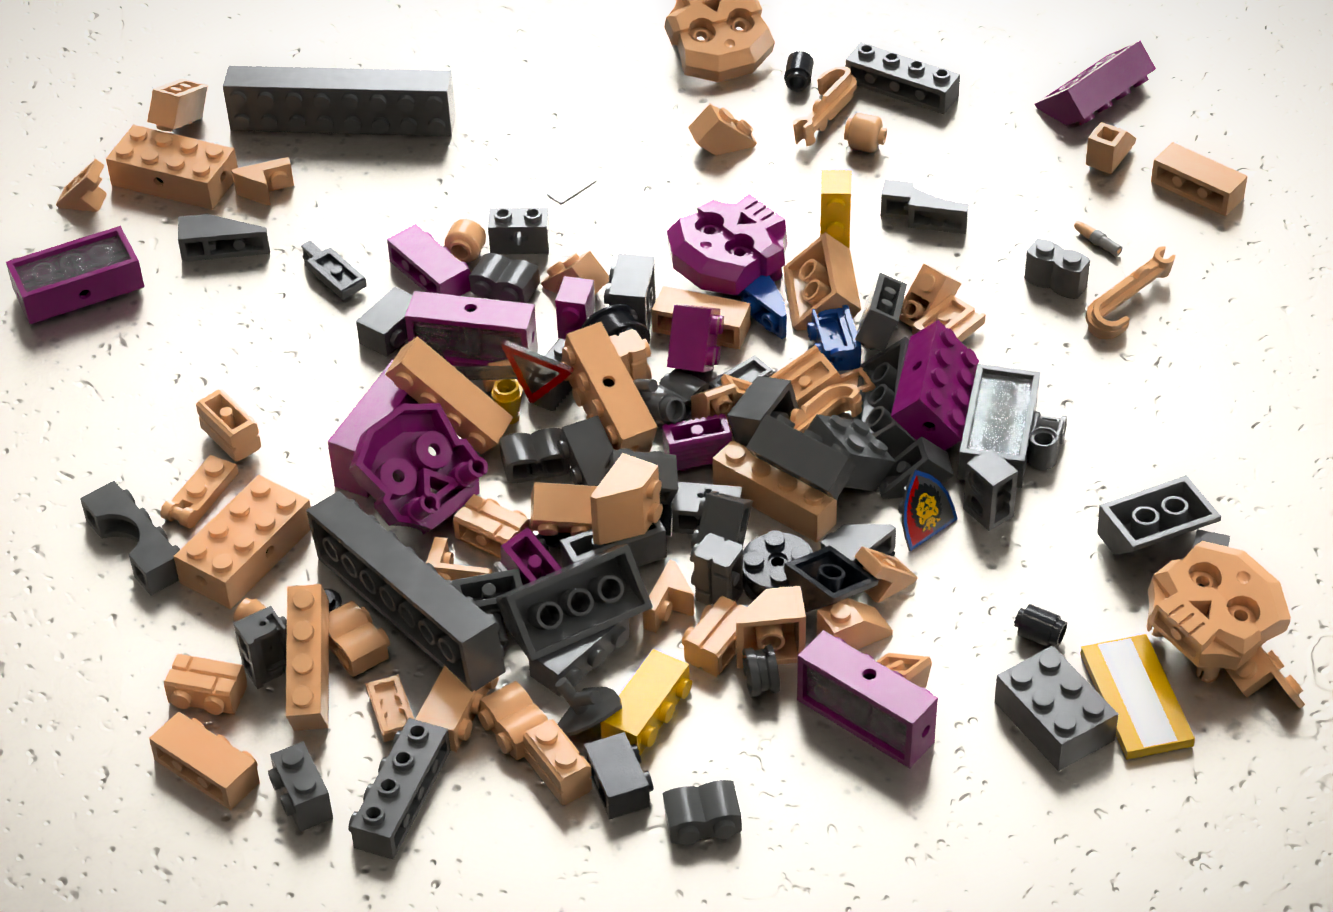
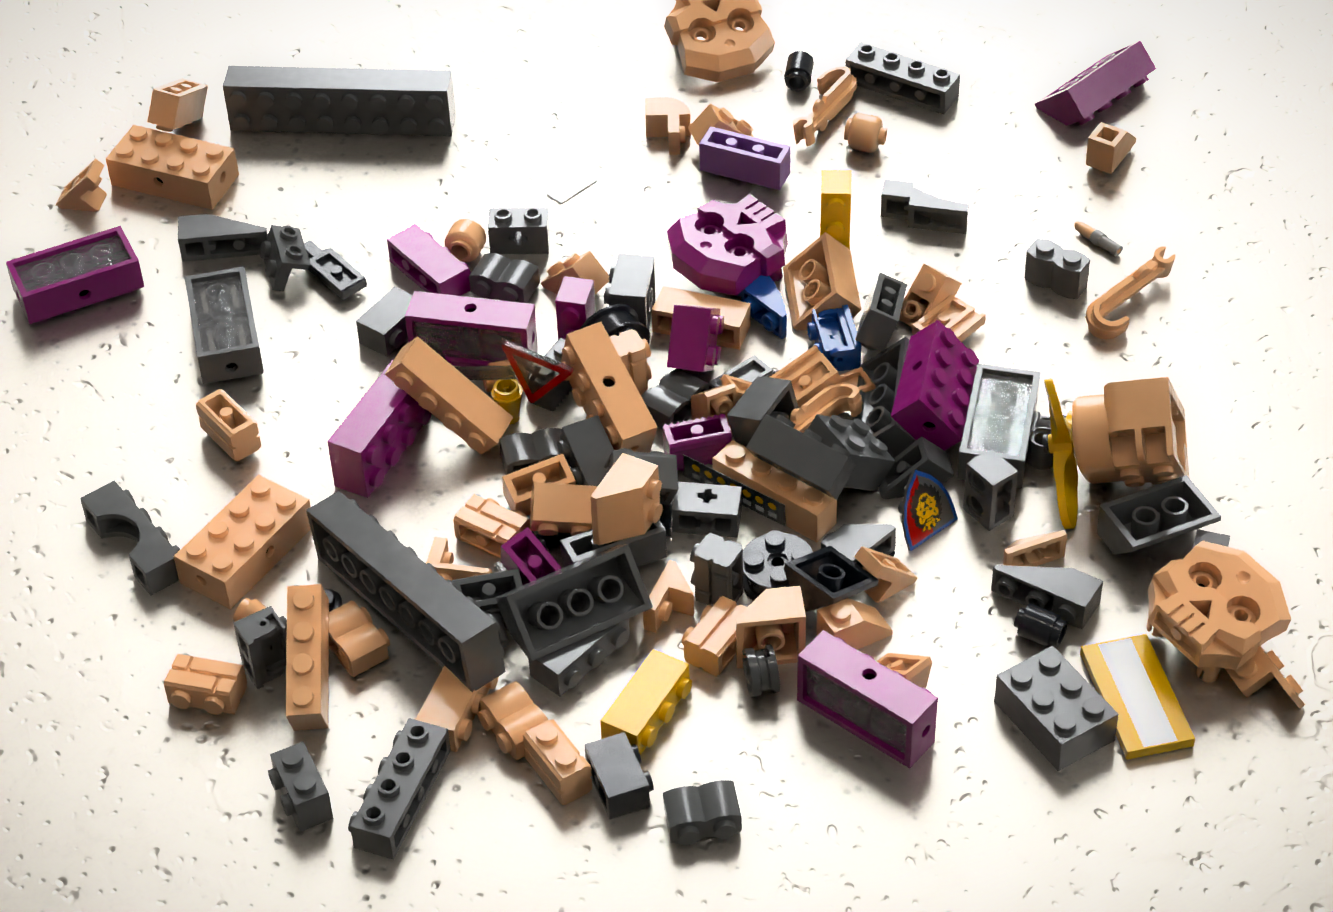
light nougat brick [149,712,260,810] -> none
light nougat plate [160,455,239,528] -> none
light nougat slope [232,157,294,205] -> none
magenta brick [349,403,488,535] -> none
light nougat plate [365,674,414,742] -> none
dark grey shield [555,677,622,736] -> none
dark grey piece [633,378,685,424] -> none
dark grey hinge [691,491,753,549] -> none
light nougat brick [1151,142,1248,216] -> none
none -> brick [184,266,264,384]
none -> dark grey bracket [260,225,310,291]
none -> light nougat brick [502,453,576,516]
none -> light nougat brick [645,97,691,155]
none -> black sticker [683,454,786,527]
none -> medium lavender brick [699,126,791,190]
none -> dark grey slope [991,565,1103,629]
none -> light nougat slope [1003,530,1067,566]
none -> light nougat brick [1043,377,1190,529]

